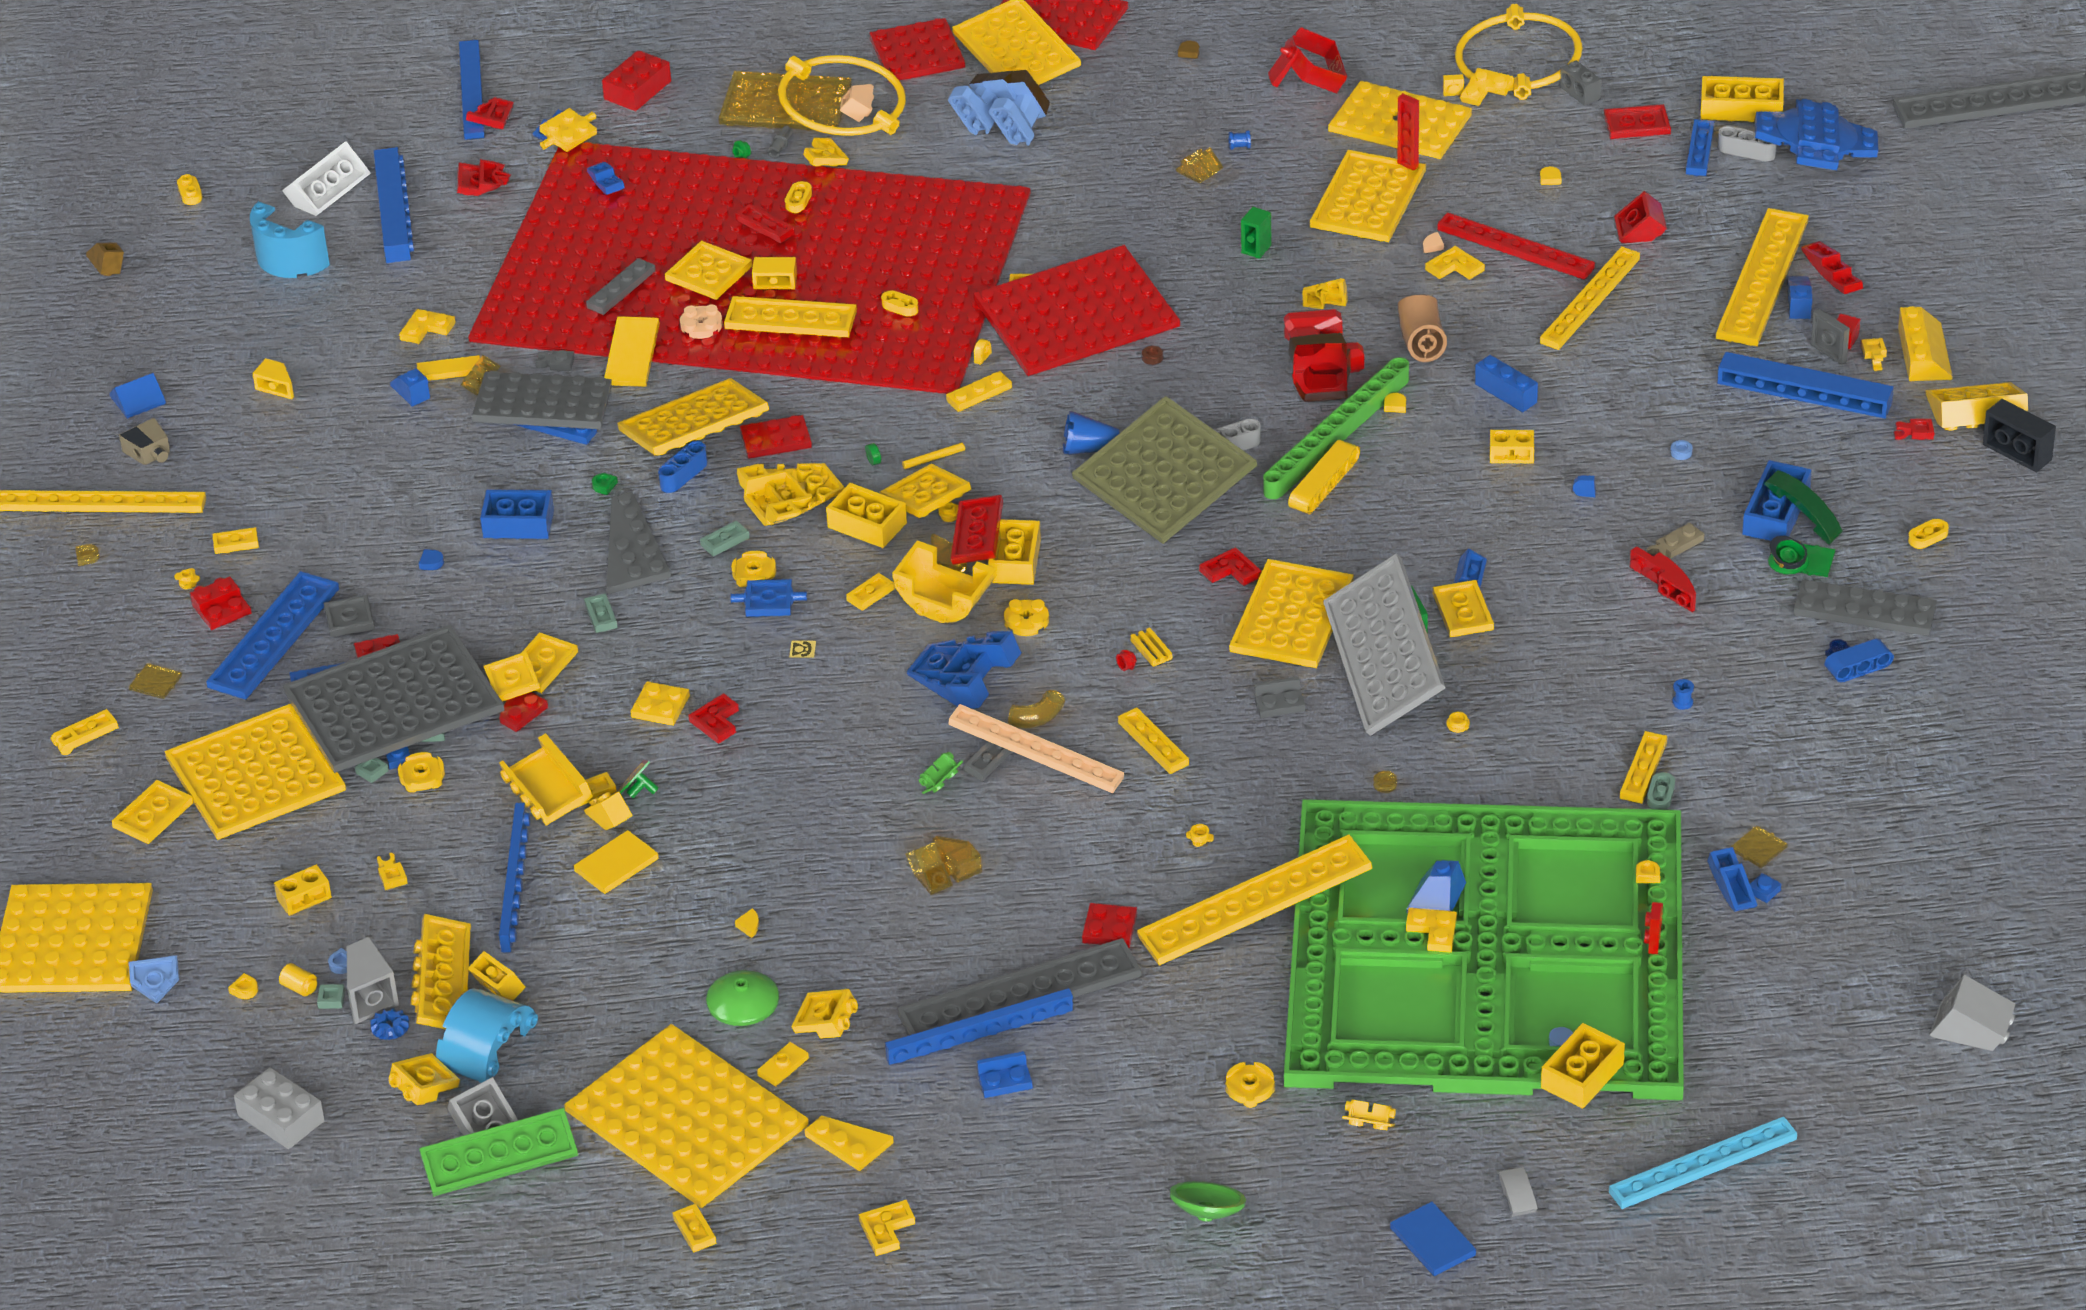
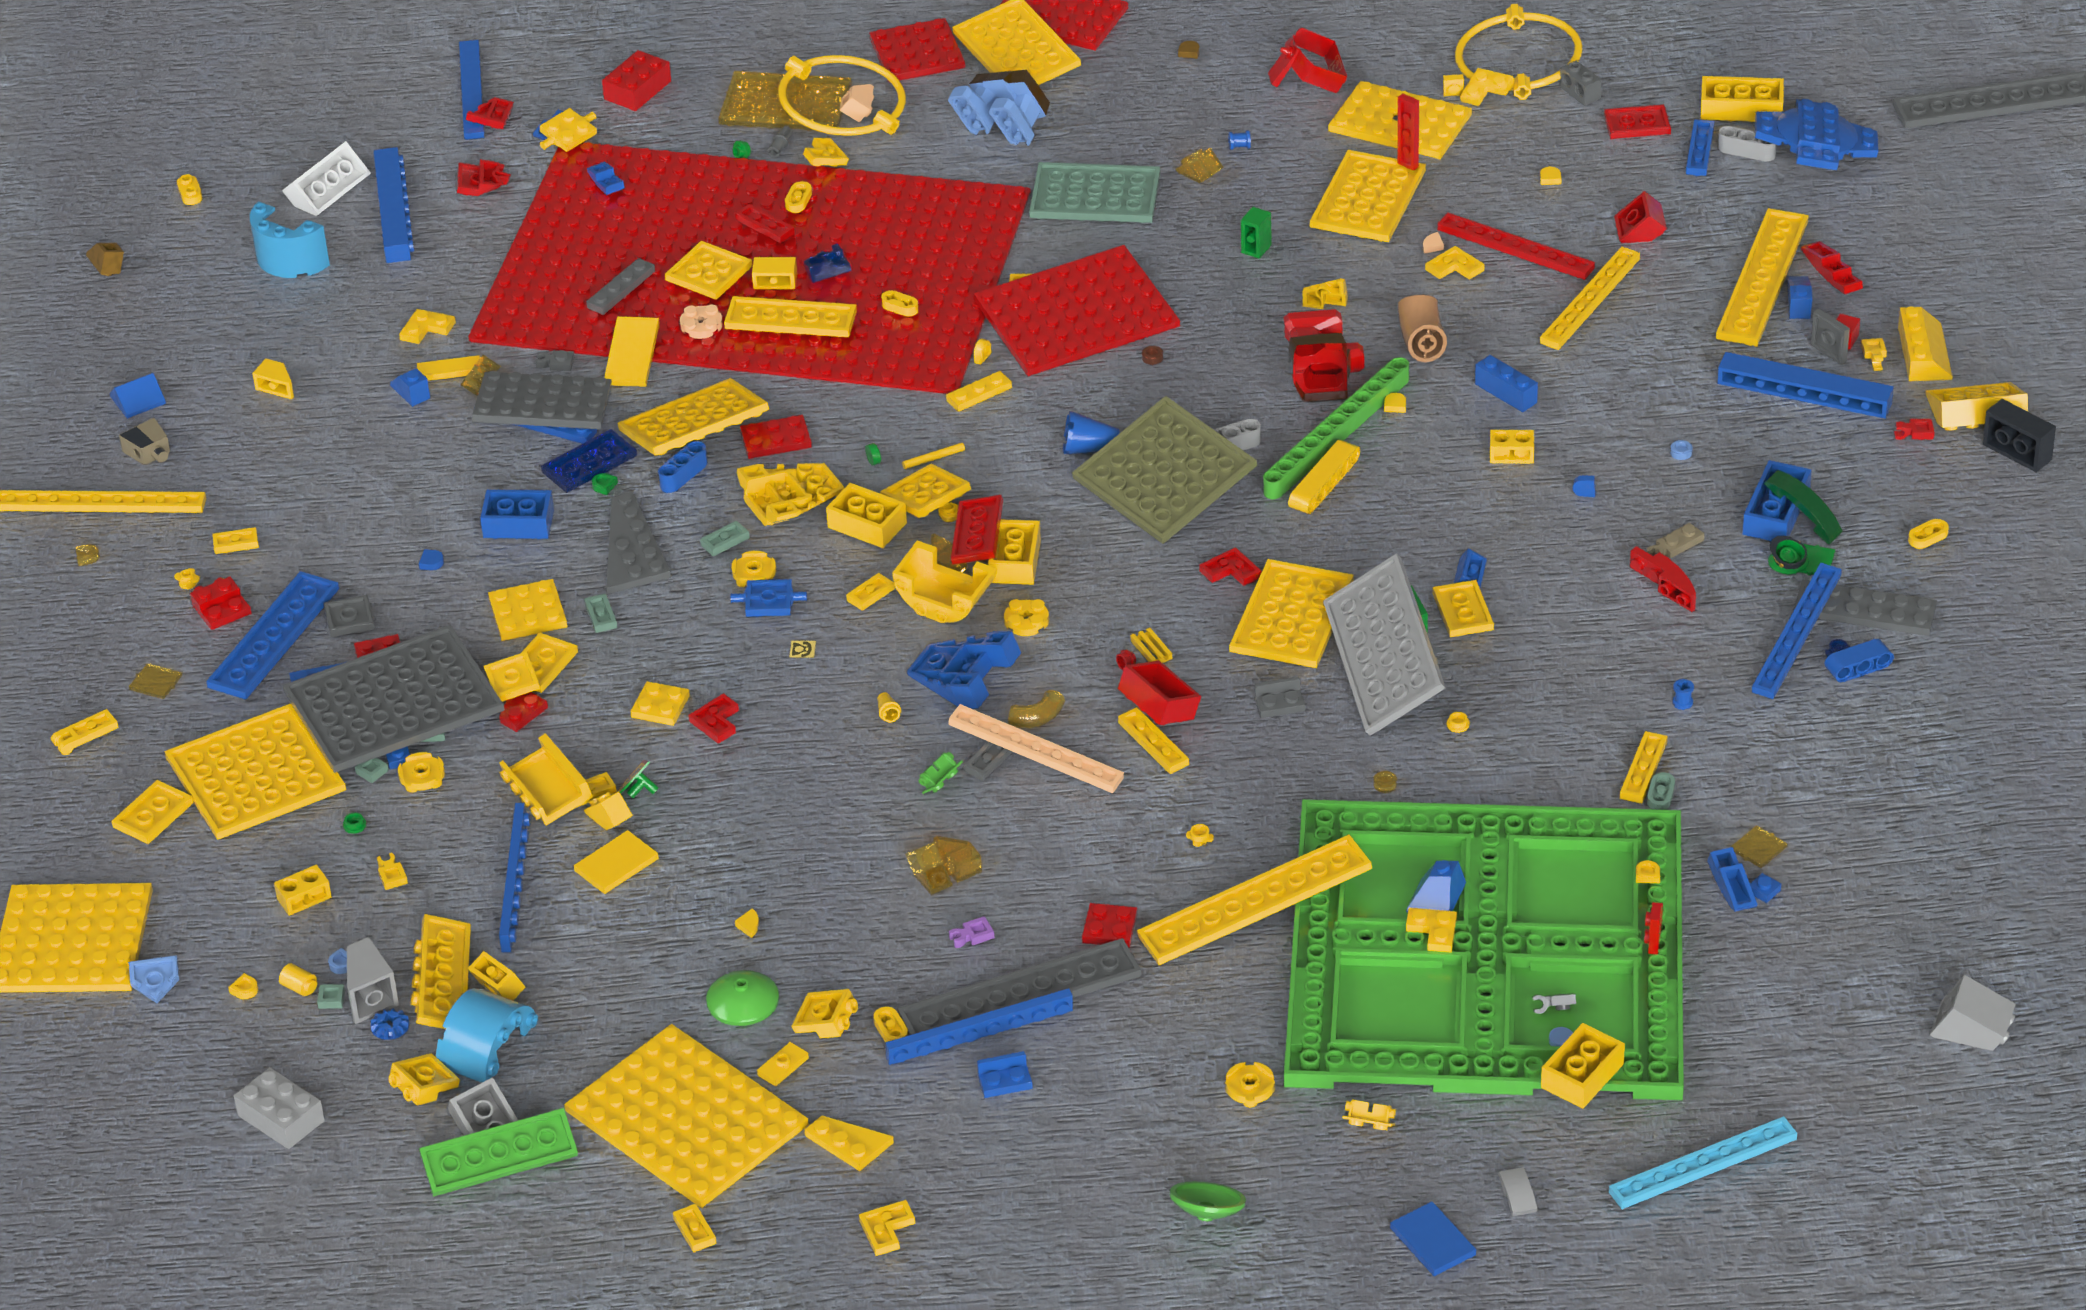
none -> green plate [343,812,366,834]
none -> yellow plate [488,579,567,641]
none -> clear blue plate [541,429,637,493]
none -> clear blue slope [803,244,852,283]
none -> yellow plate [873,1007,908,1042]
none -> yellow cone [877,692,901,723]
none -> medium lavender plate [949,916,994,948]
none -> sand green plate [1029,162,1160,223]
none -> red piece [1118,660,1202,725]
none -> plate [1532,993,1576,1014]
none -> blue plate [1752,563,1842,699]

